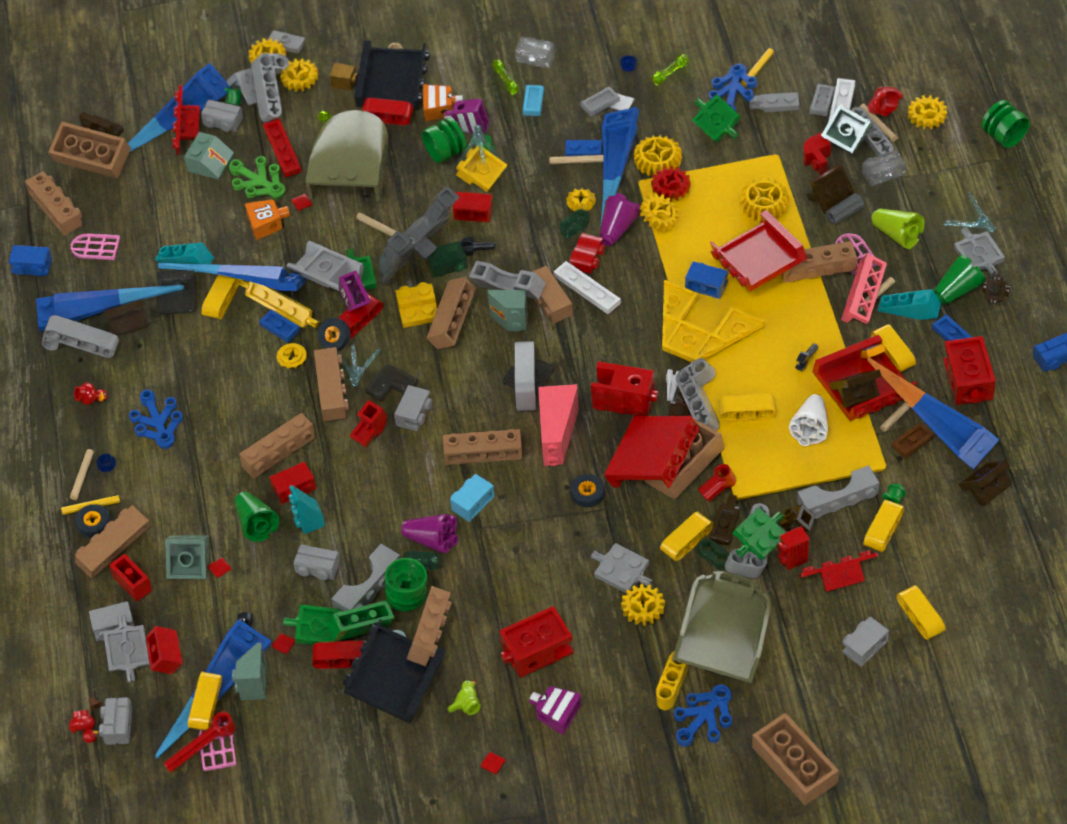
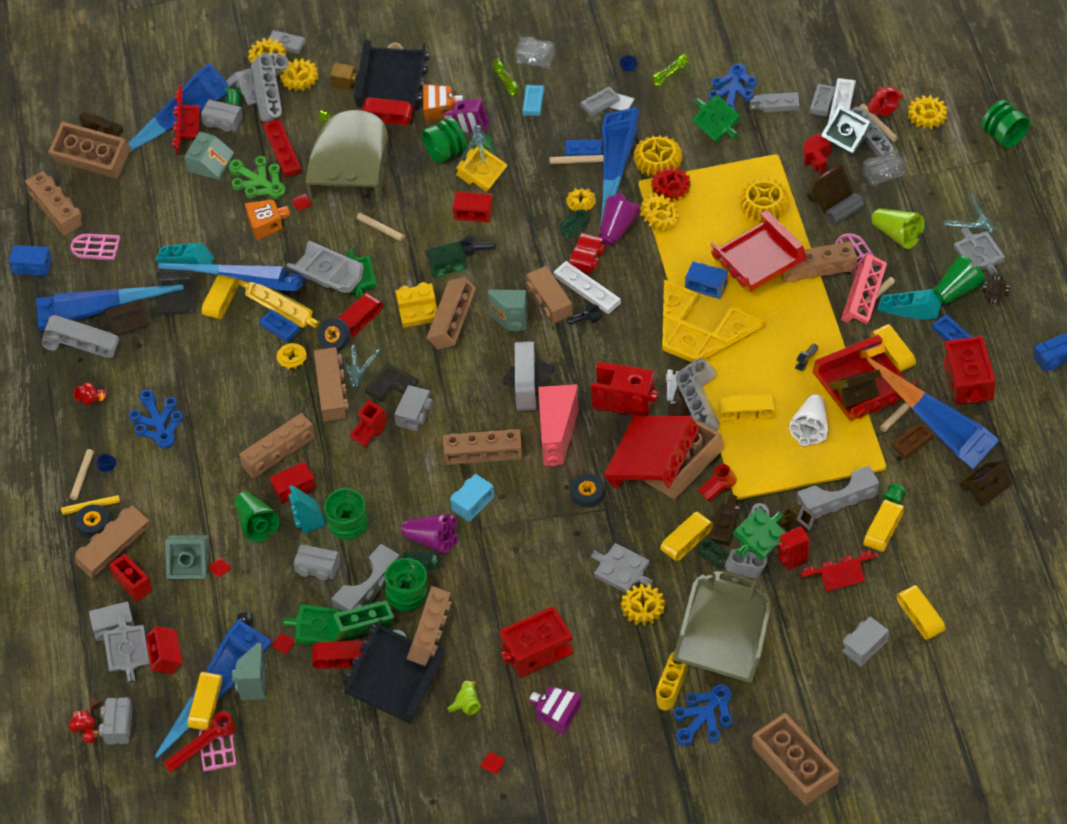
magenta torso [338,270,371,312] -> none
dark grey animal [378,186,459,286] -> none
light grey arch [469,261,546,299] -> none
yellow bar [741,48,774,87] -> none
none -> green wheel [324,488,369,540]
none -> black bar [567,304,602,325]

